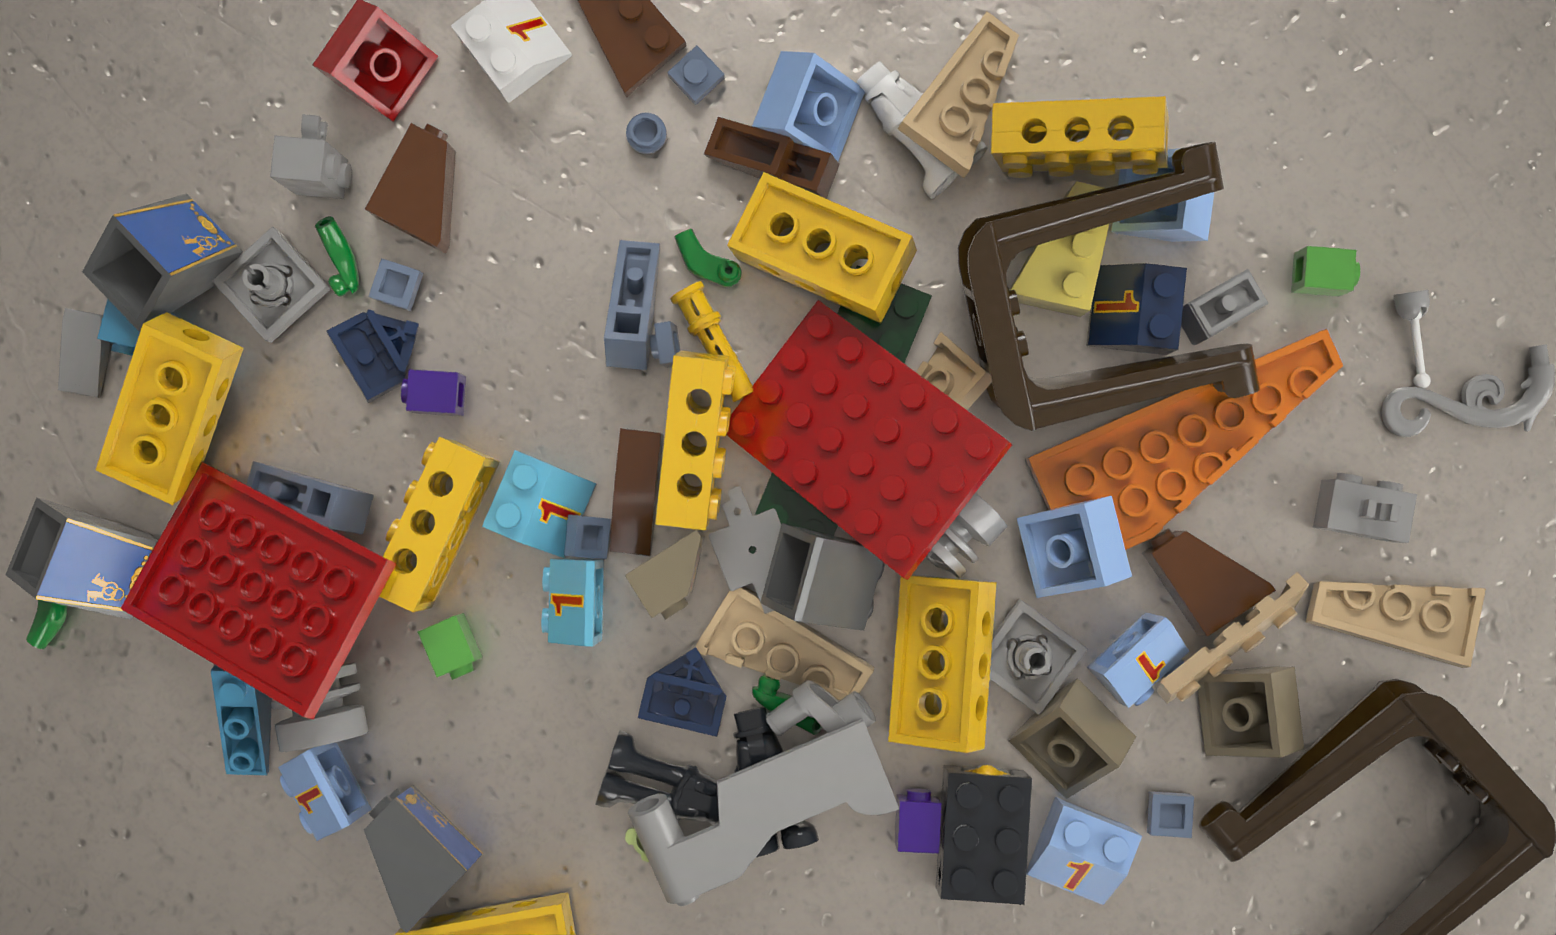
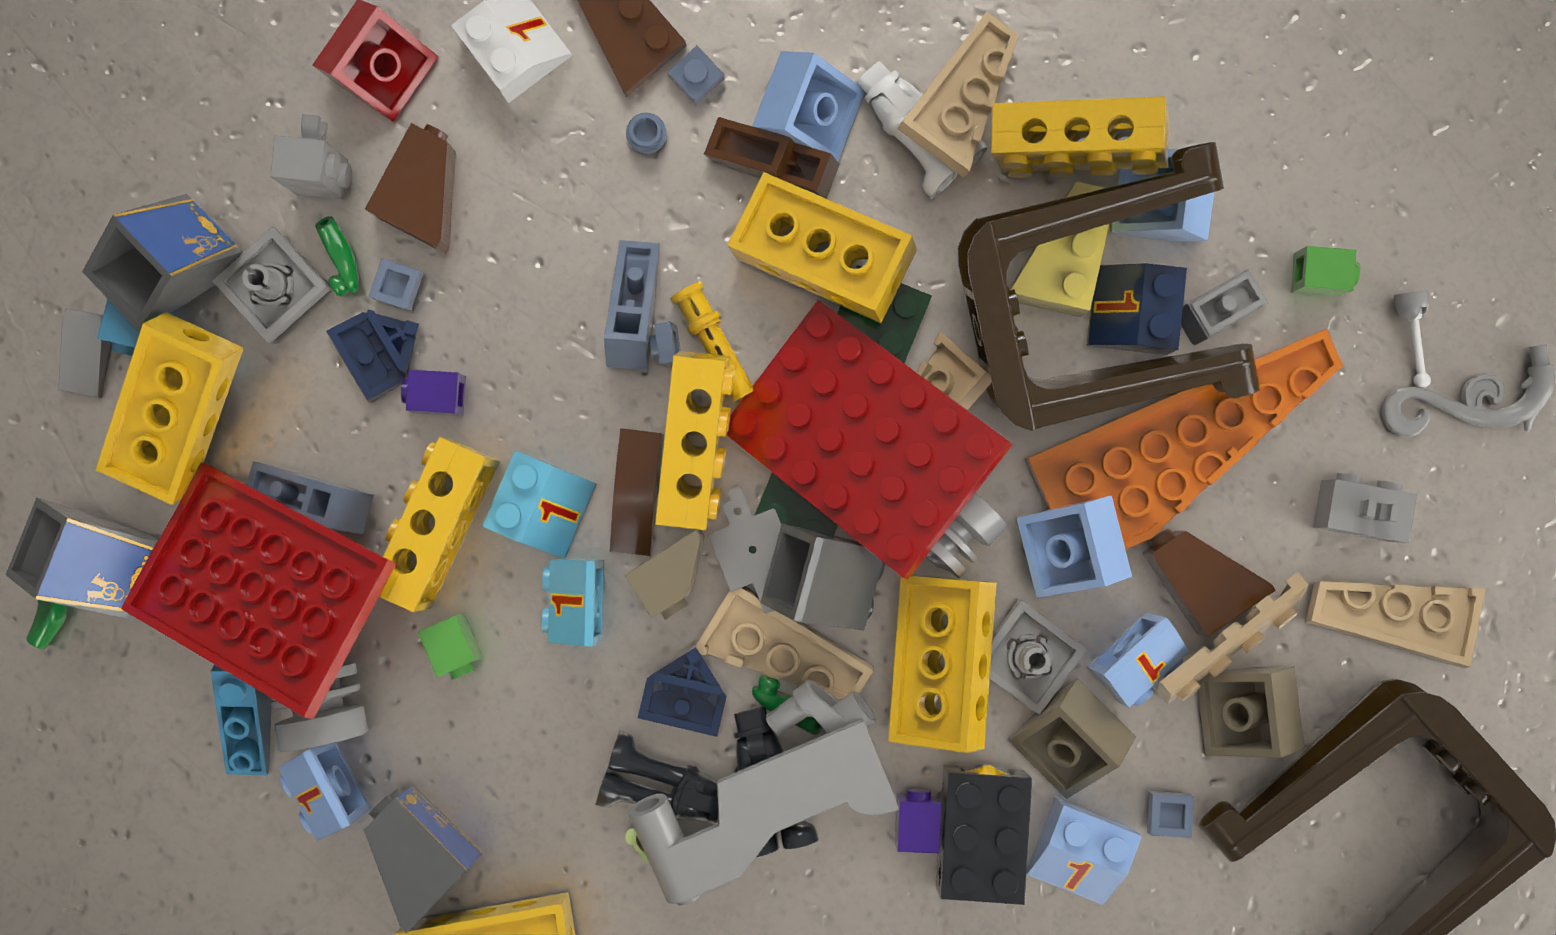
sand blue plate [564,515,611,559] -> none
green arm [674,229,742,287] -> none

